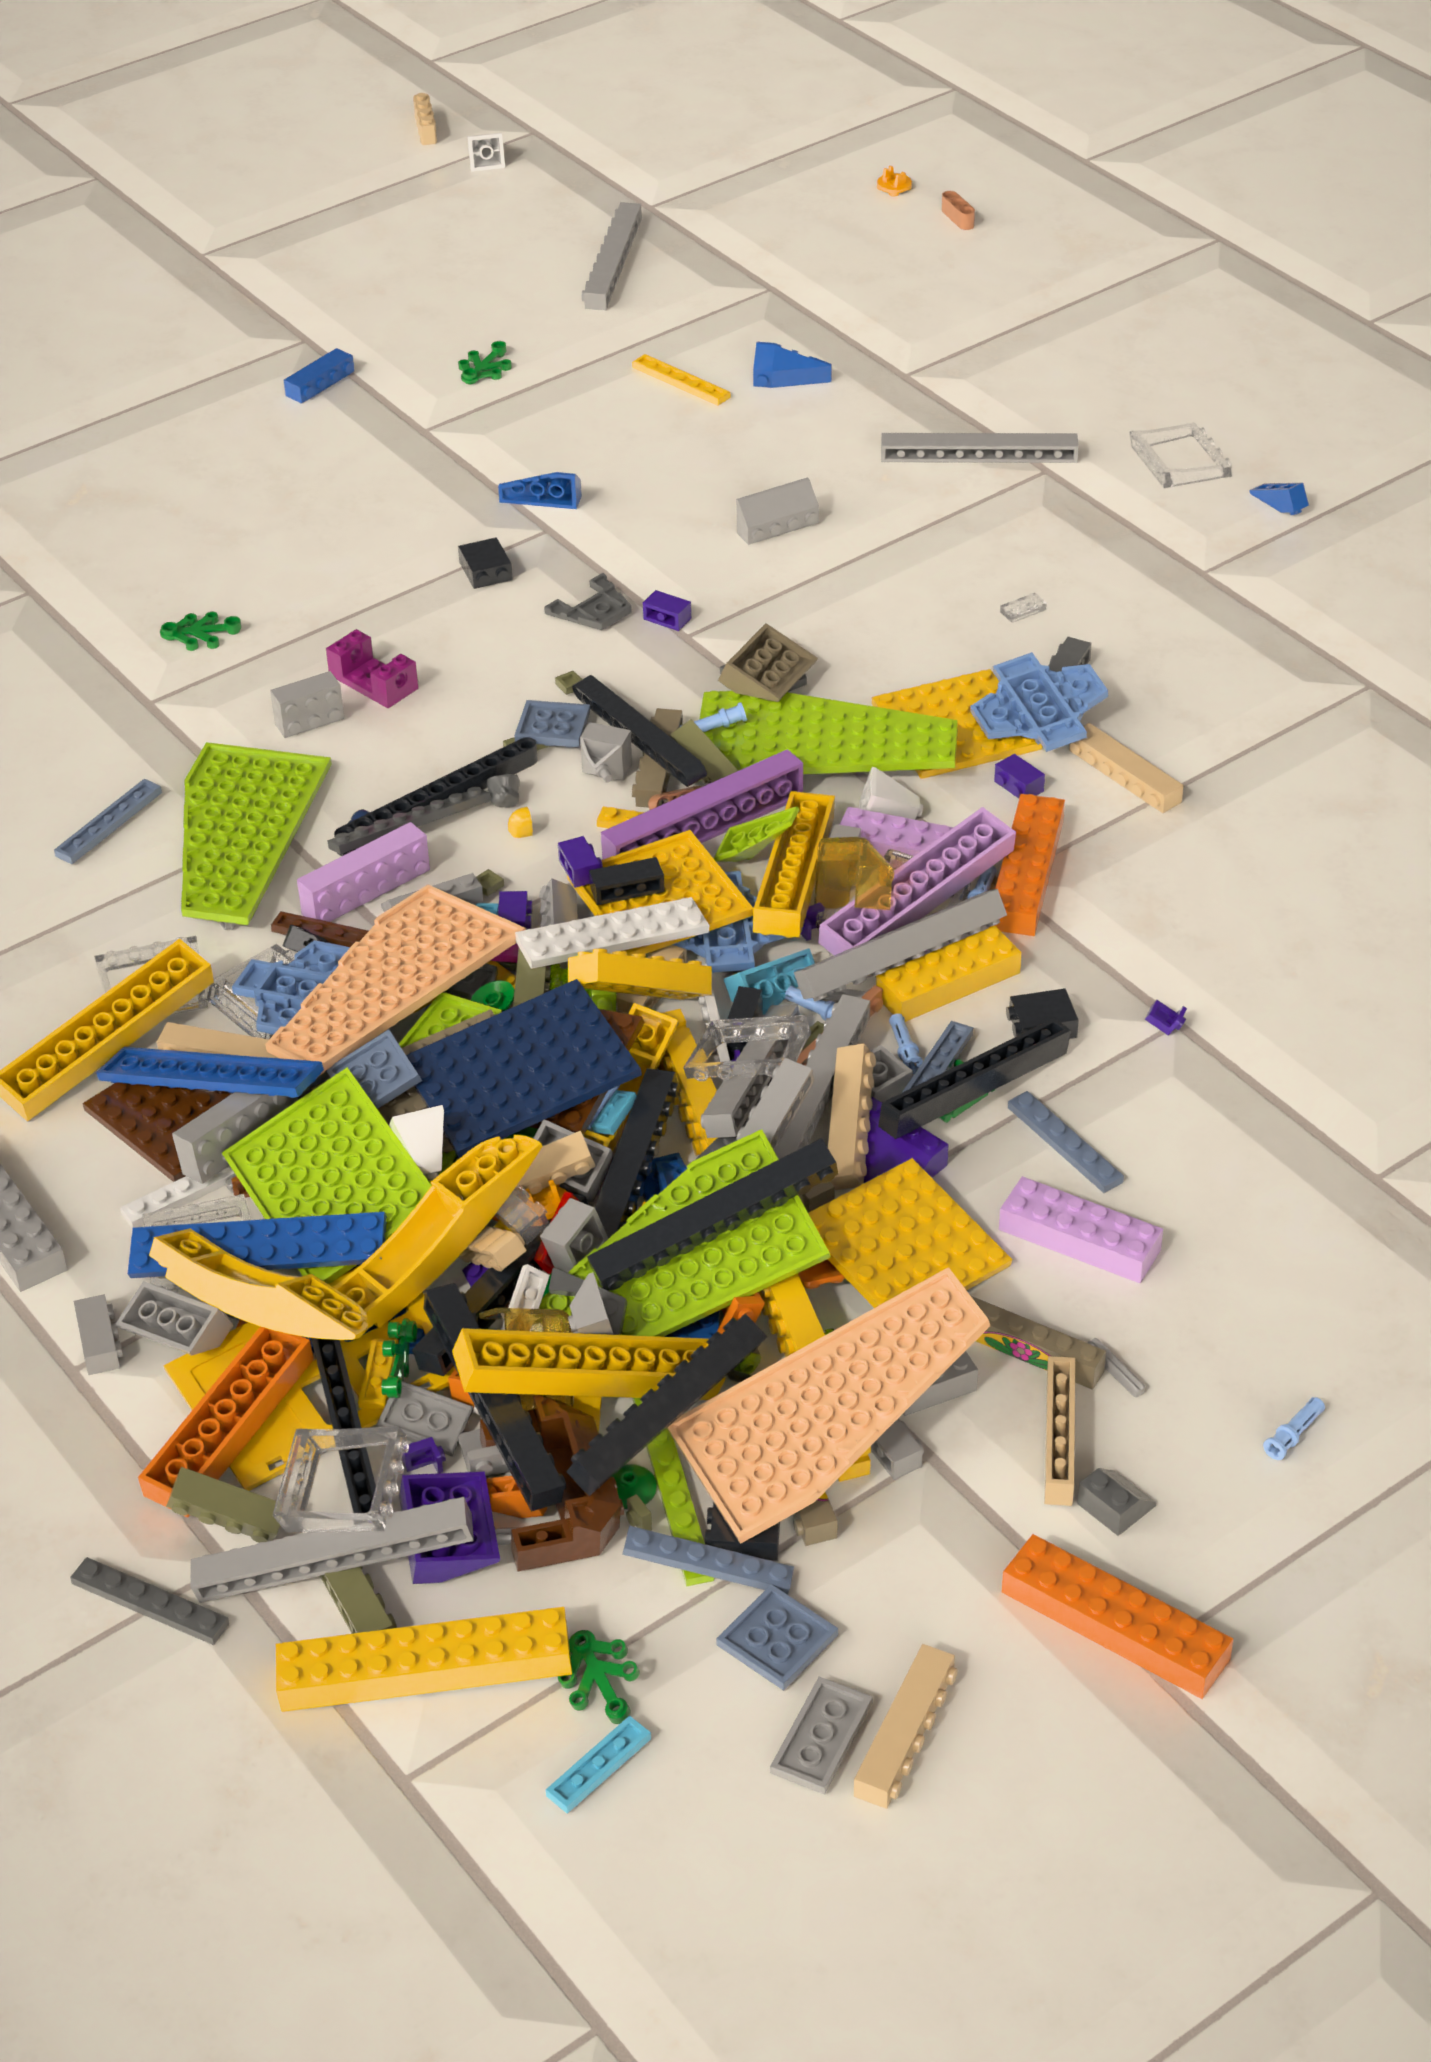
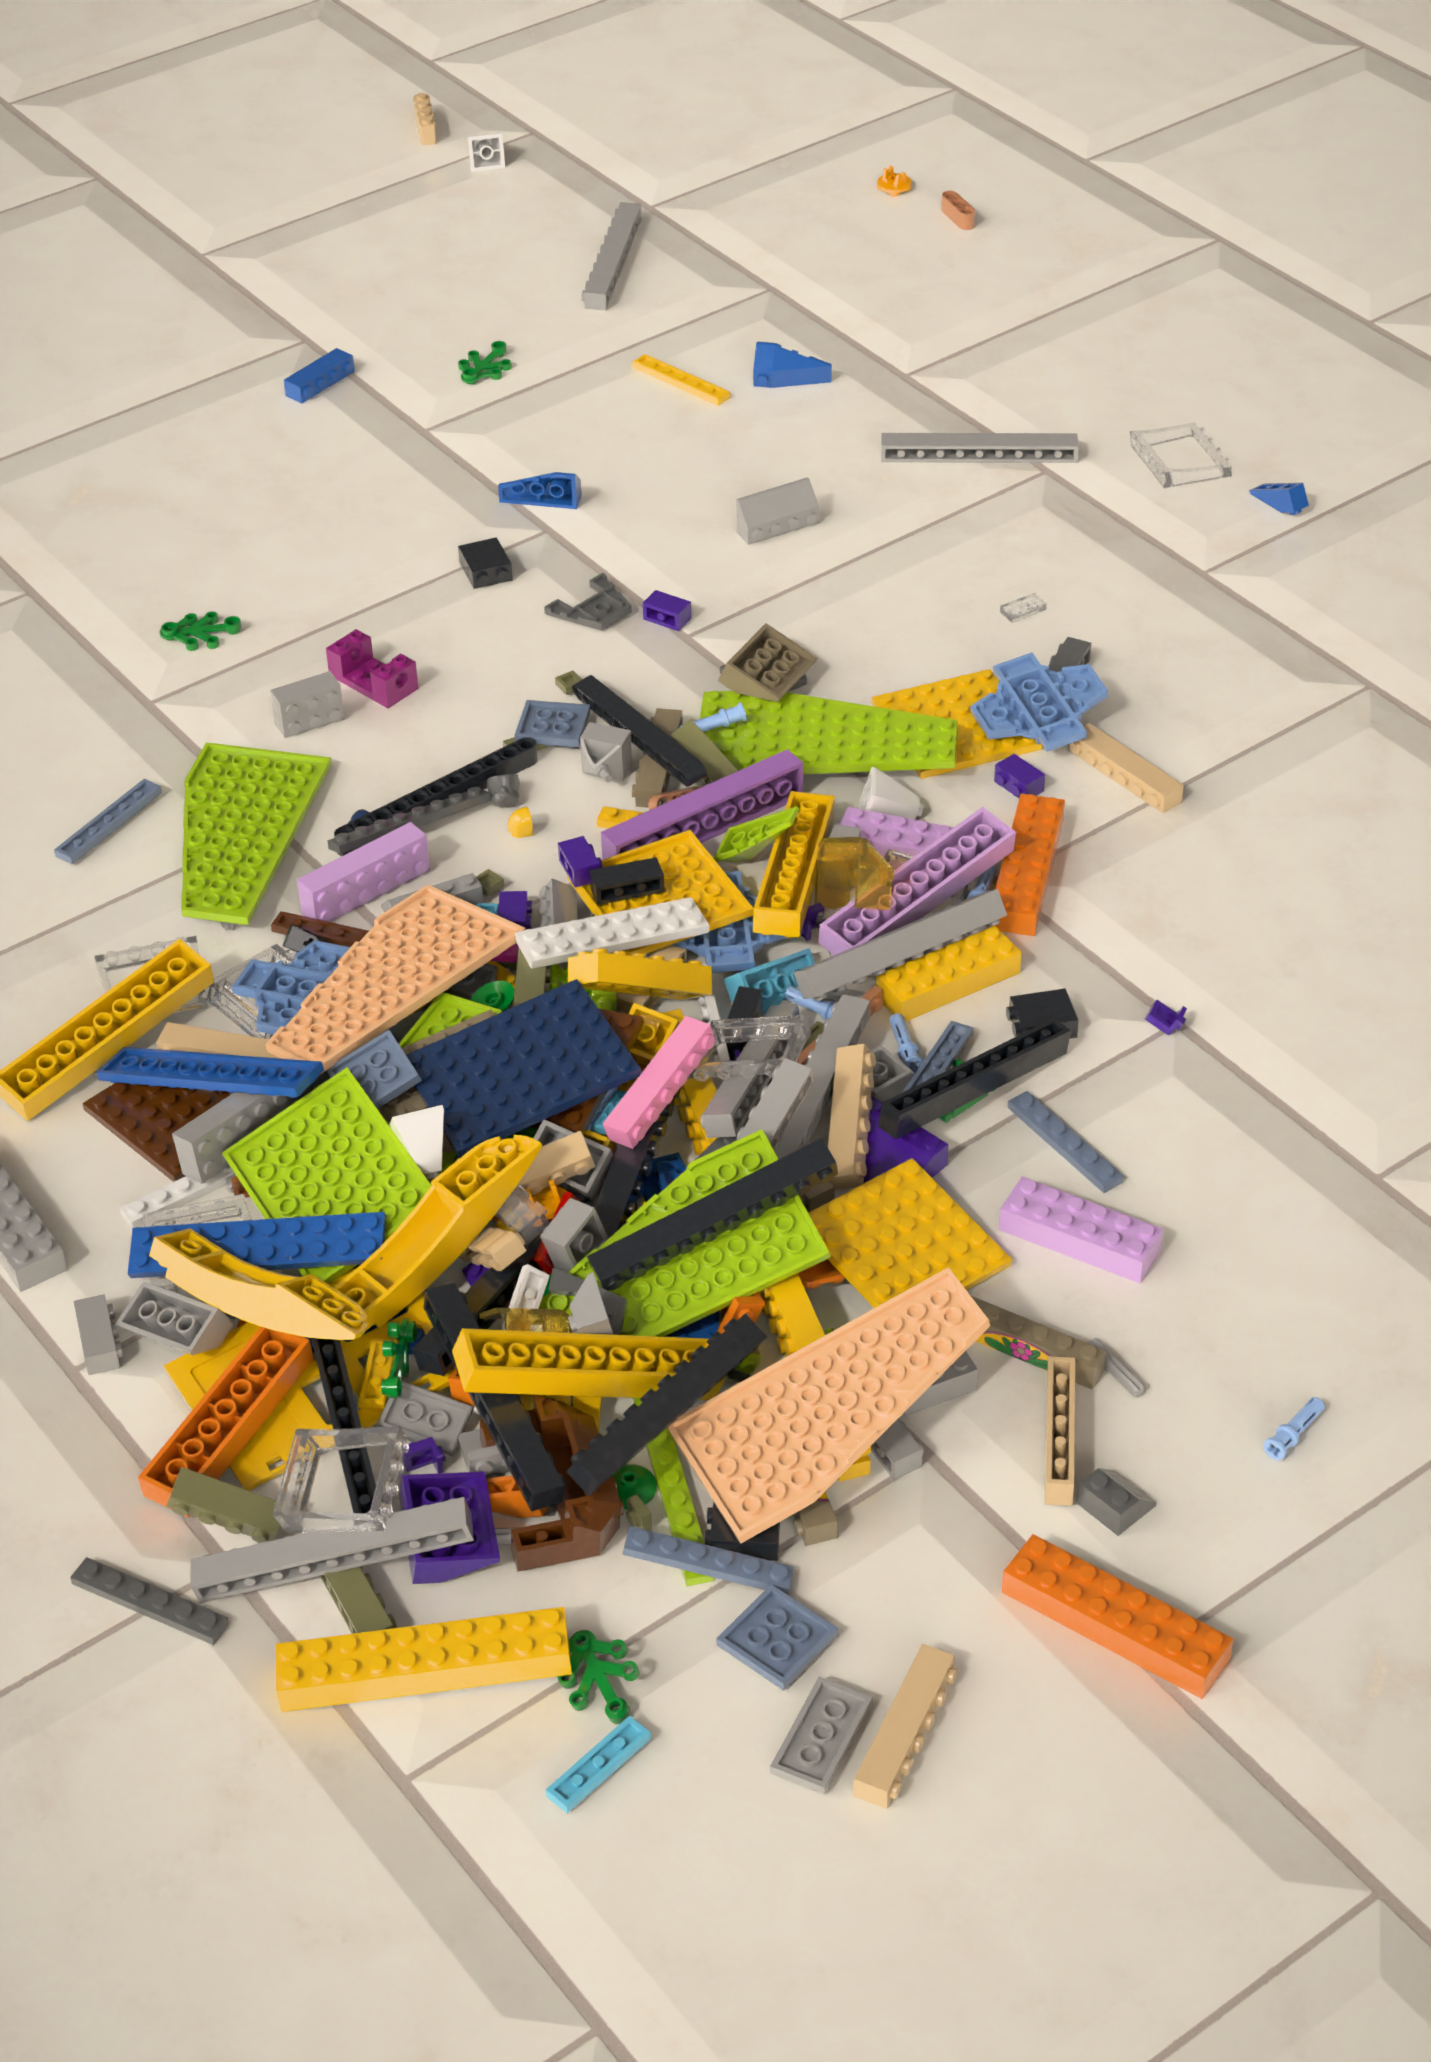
none -> bright pink brick [603,1016,716,1149]

